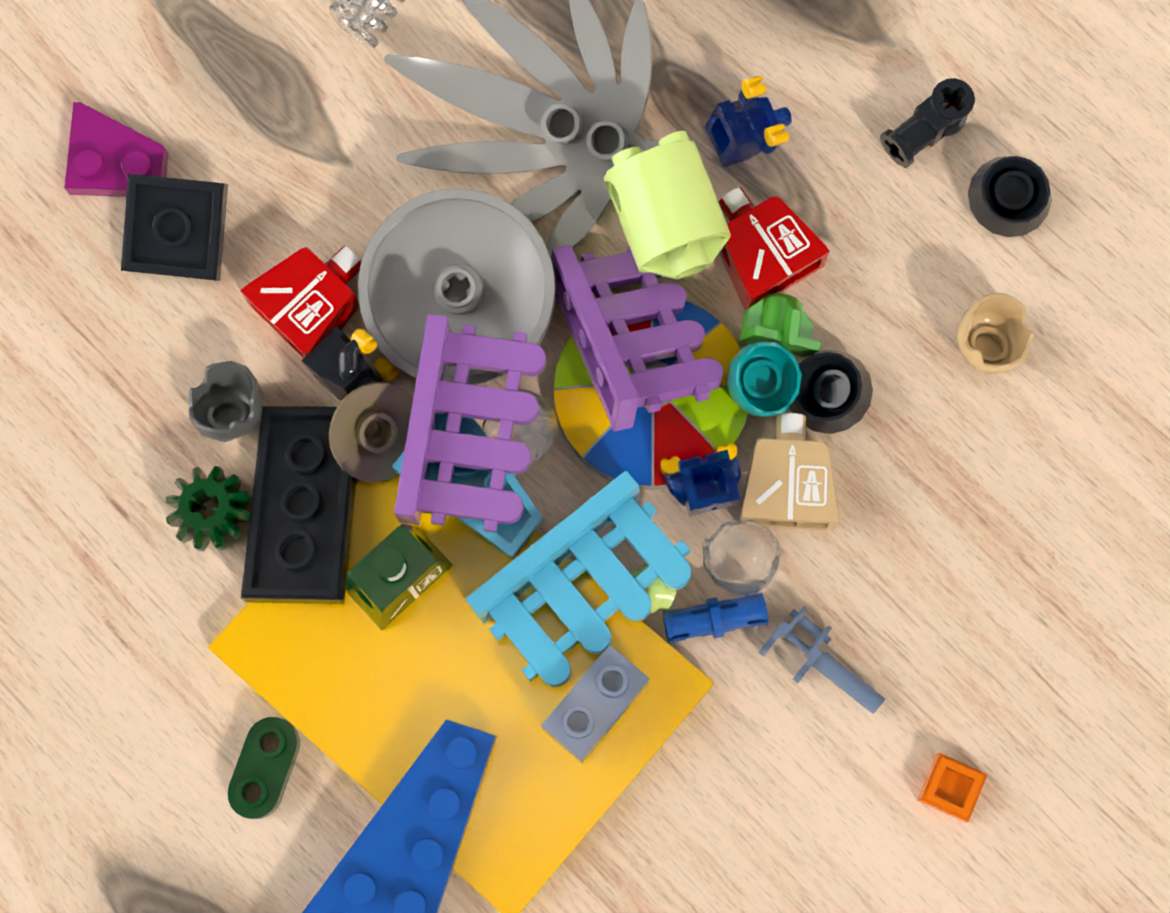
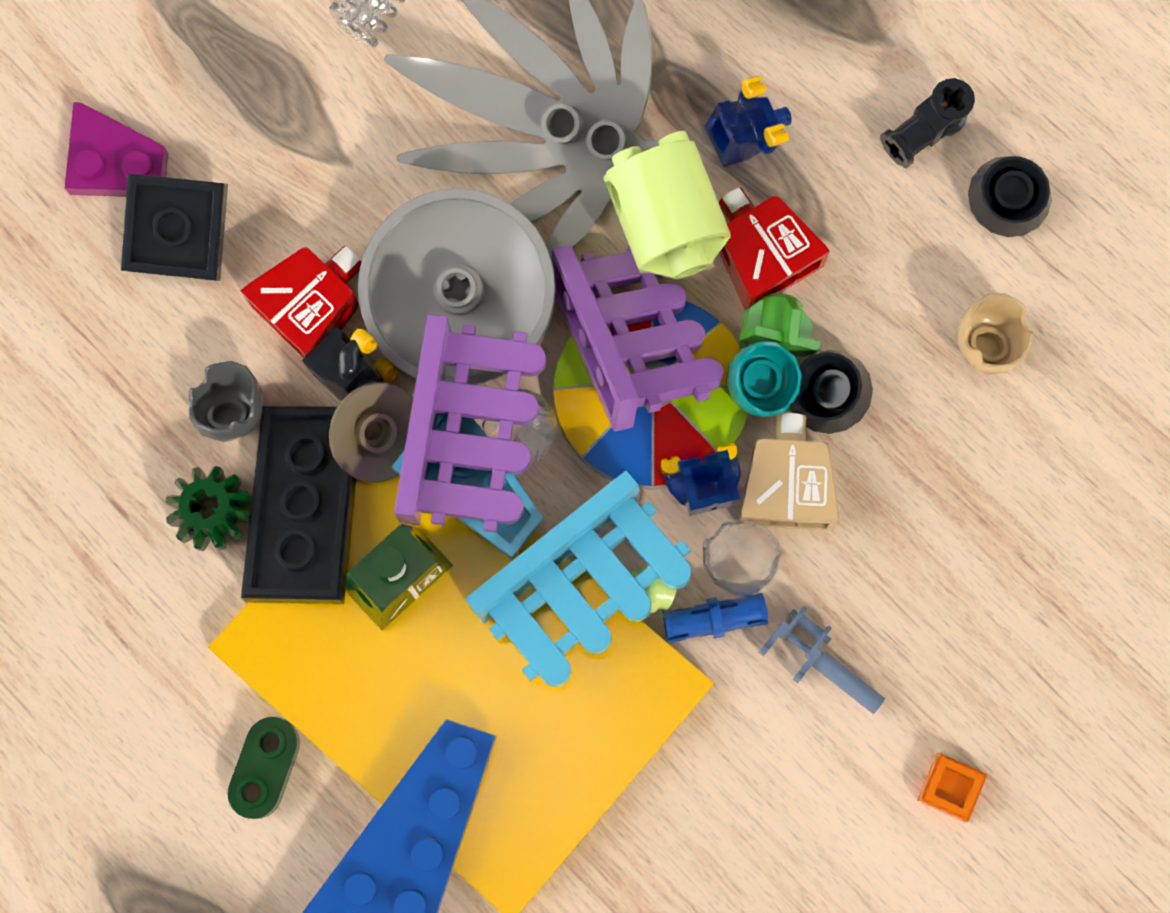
sand blue brick [541,645,650,763] -> none

